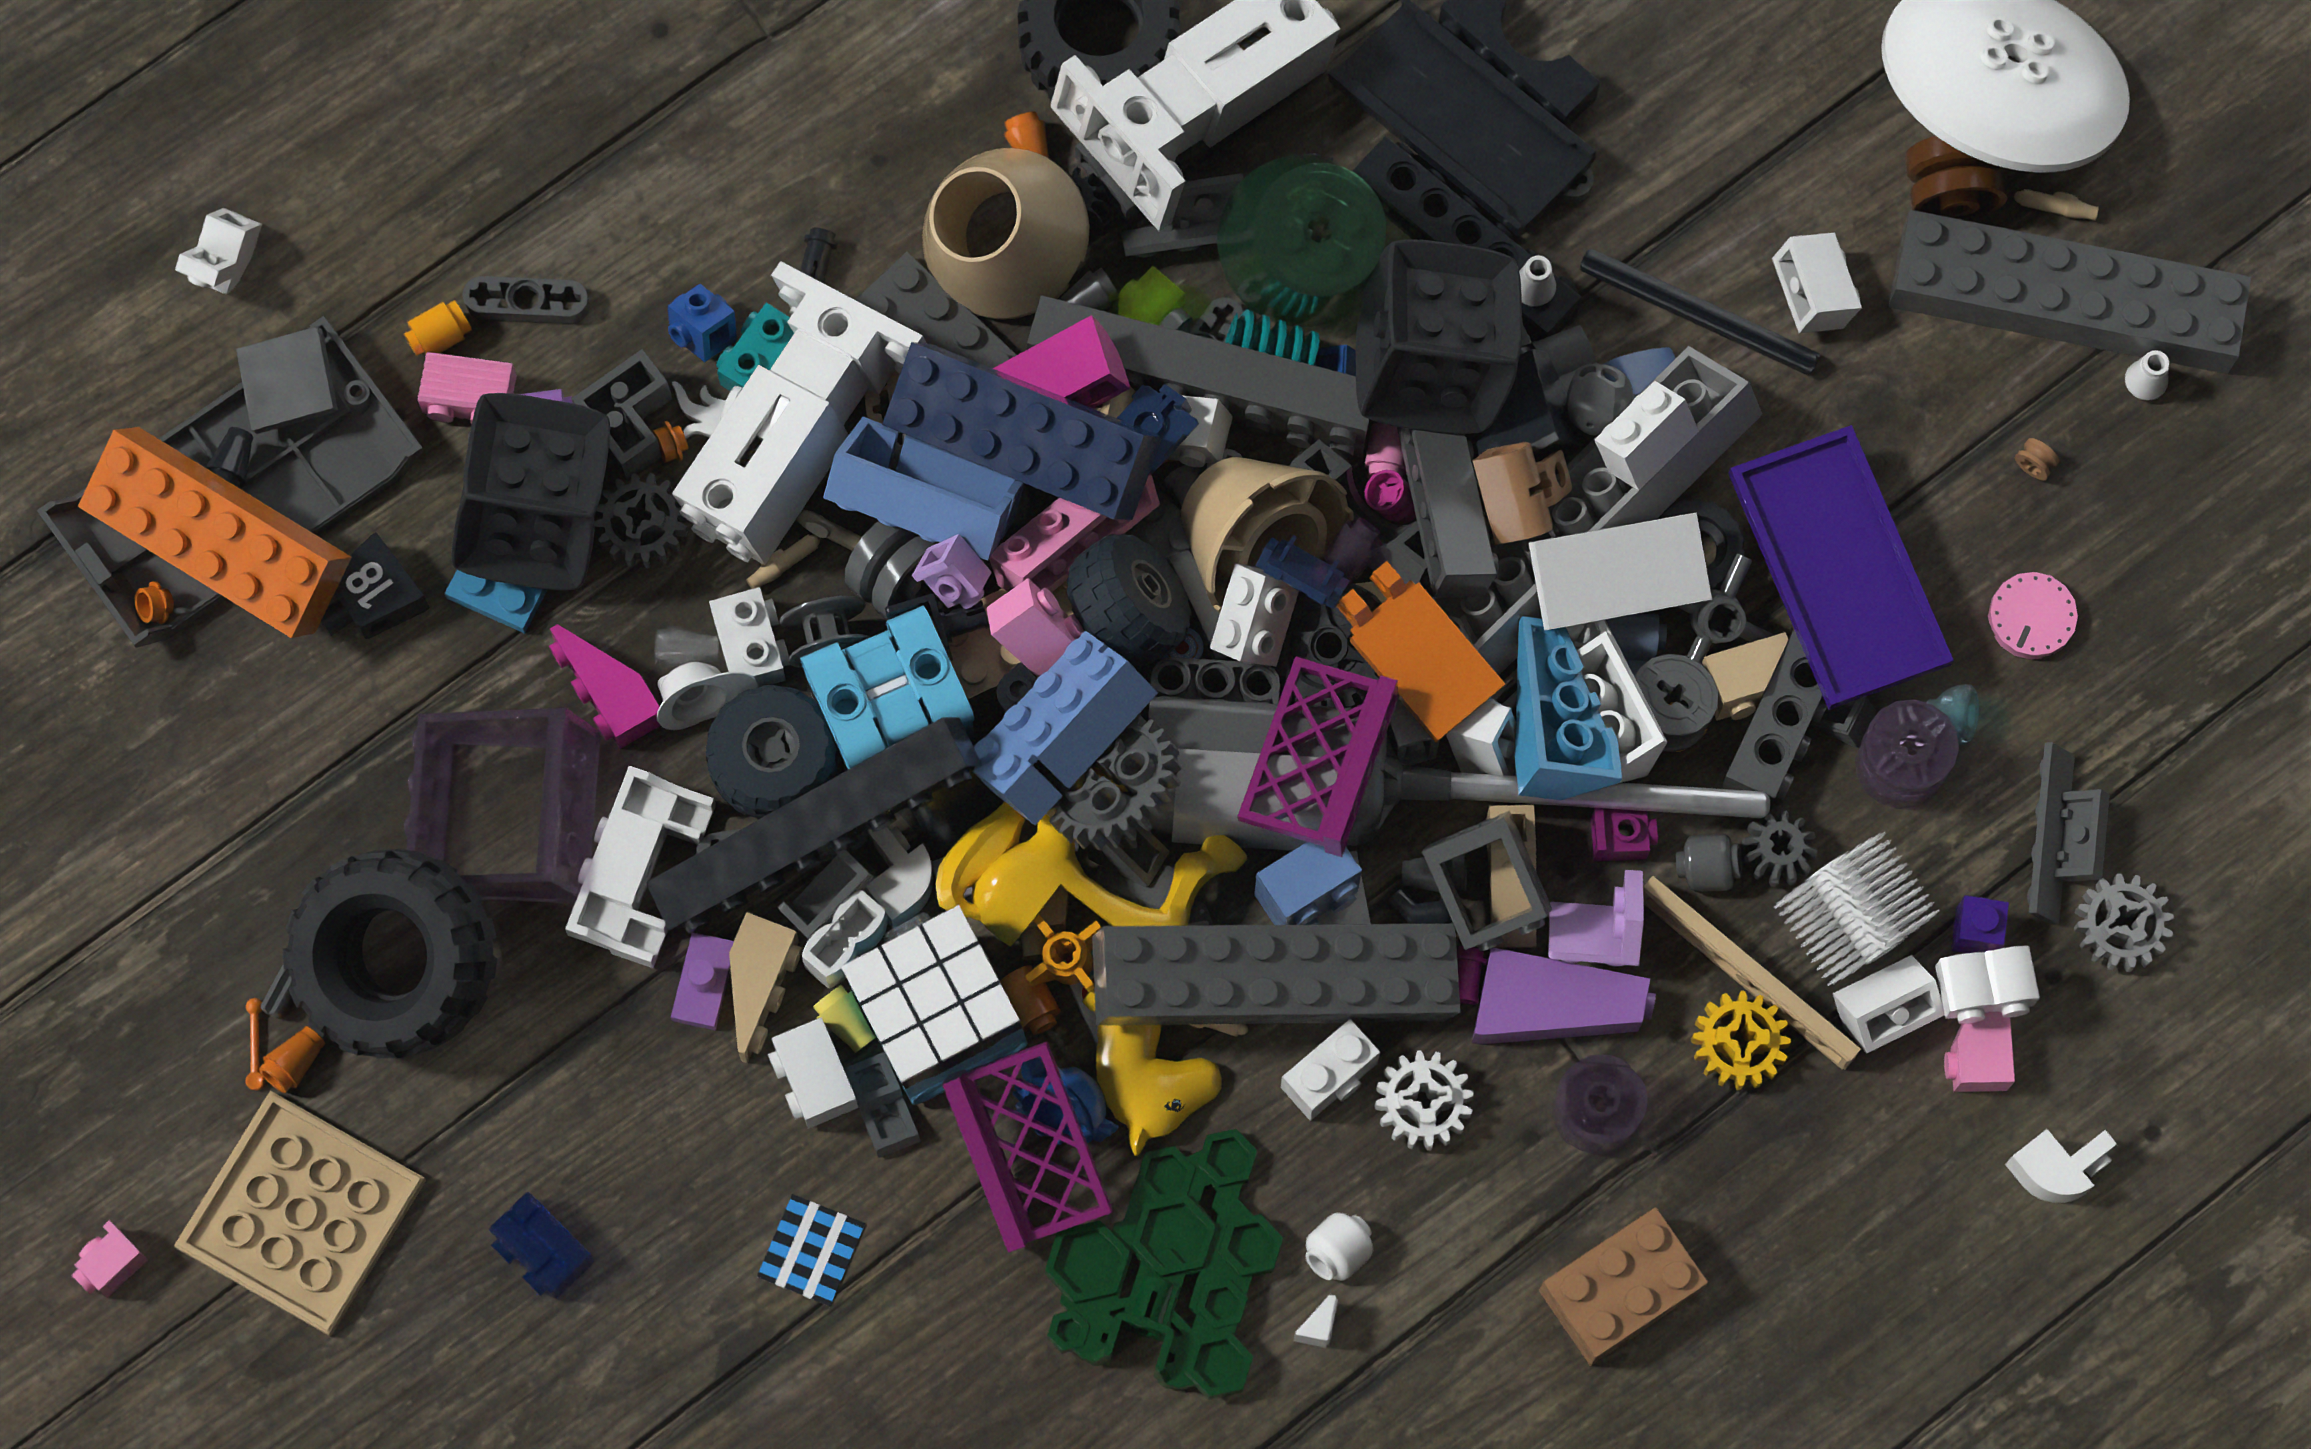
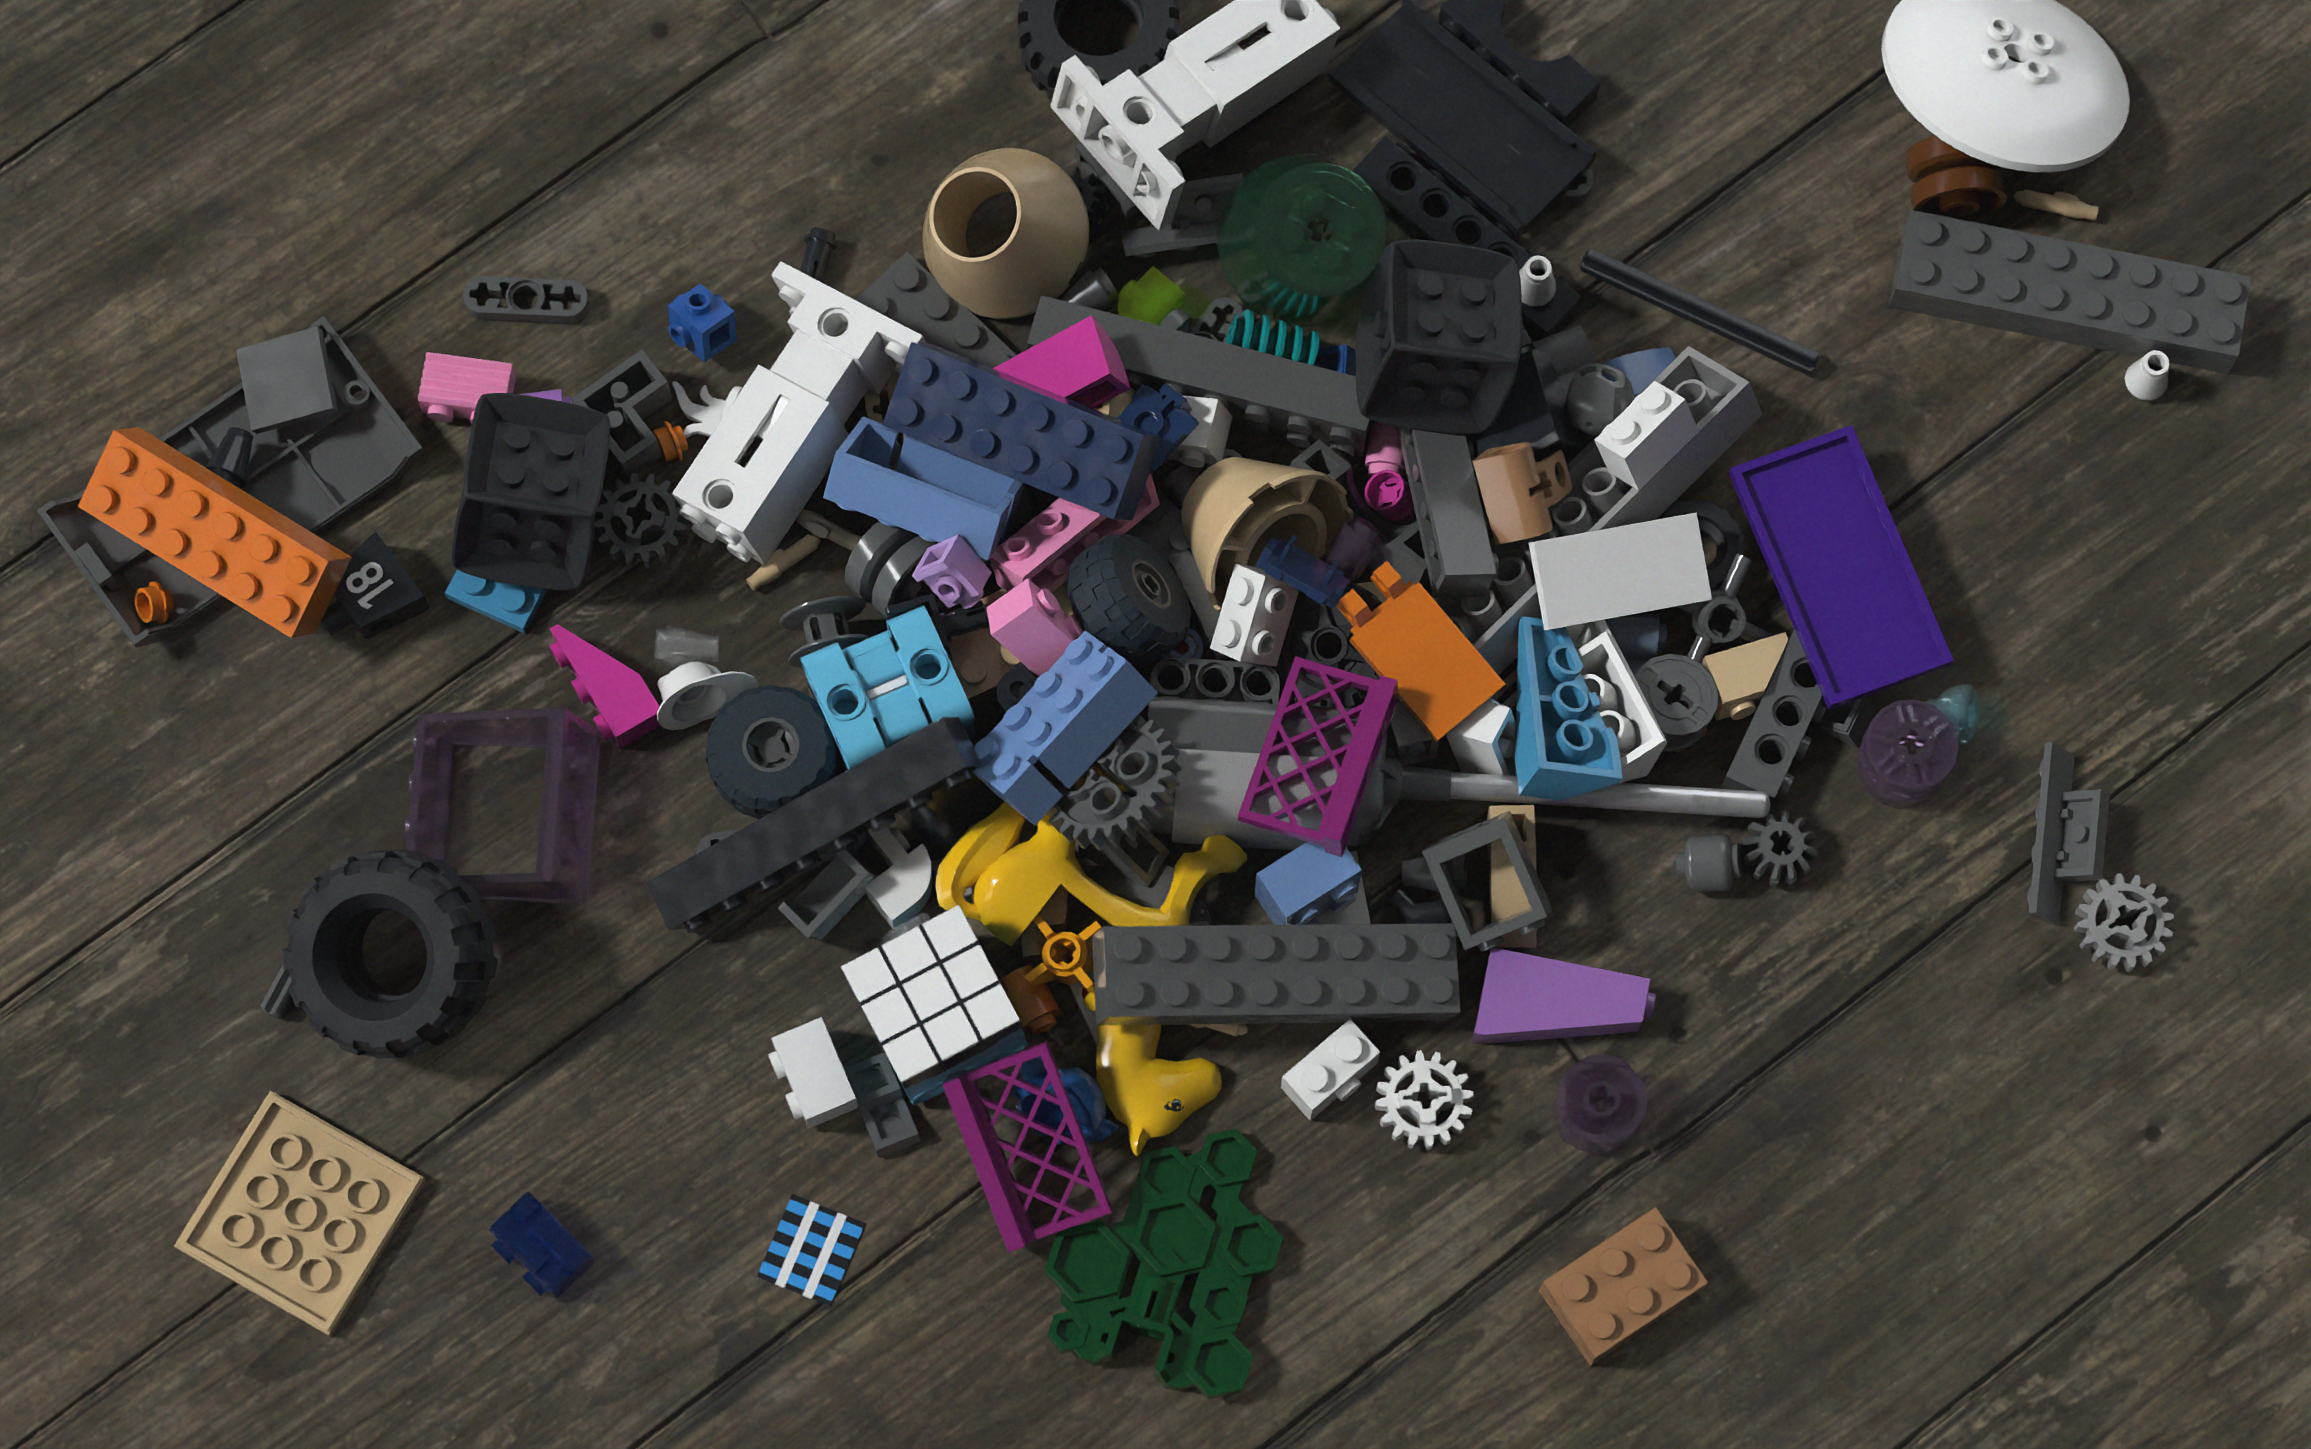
bright pink brick [72,1220,148,1298] -> none
white brick [175,208,262,294] -> none
orange hinge [245,998,265,1091] -> none
orange cone [259,1026,325,1093] -> none
light orange brick [404,300,472,356] -> none
white bracket [565,766,716,968] -> none
medium lavender tile [671,932,734,1031] -> none
white brick [709,587,790,688] -> none
teal brick [716,302,794,391] -> none
tan slope [729,912,803,1063] -> none
white brick [802,890,888,989] -> none
light yellow cone [813,985,876,1053] -> none
orange cone [1004,111,1049,159] -> none
white slope [1294,1295,1338,1348] -> none
white head [1305,1213,1373,1281] -> none
dark pink pin [1457,946,1487,1005] -> none
lavender bracket [1549,870,1644,966] -> none
magenta brick [1590,808,1658,862] -> none
tan tile [1643,876,1861,1070] -> none
yellow gear [1691,991,1791,1090] -> none
white brick [1772,232,1862,333] -> none
white piece [1774,832,1939,986] -> none
white brick [1833,955,1945,1053] -> none
white brick [1935,946,2039,1024] -> none
bright pink slope [1944,1011,2015,1092] -> none
dark purple brick [1951,895,2009,953] -> none
bright pink tile [1988,572,2078,660] -> none
white brick [2005,1129,2117,1203] -> none
medium nougat bush [2014,438,2059,480] -> none

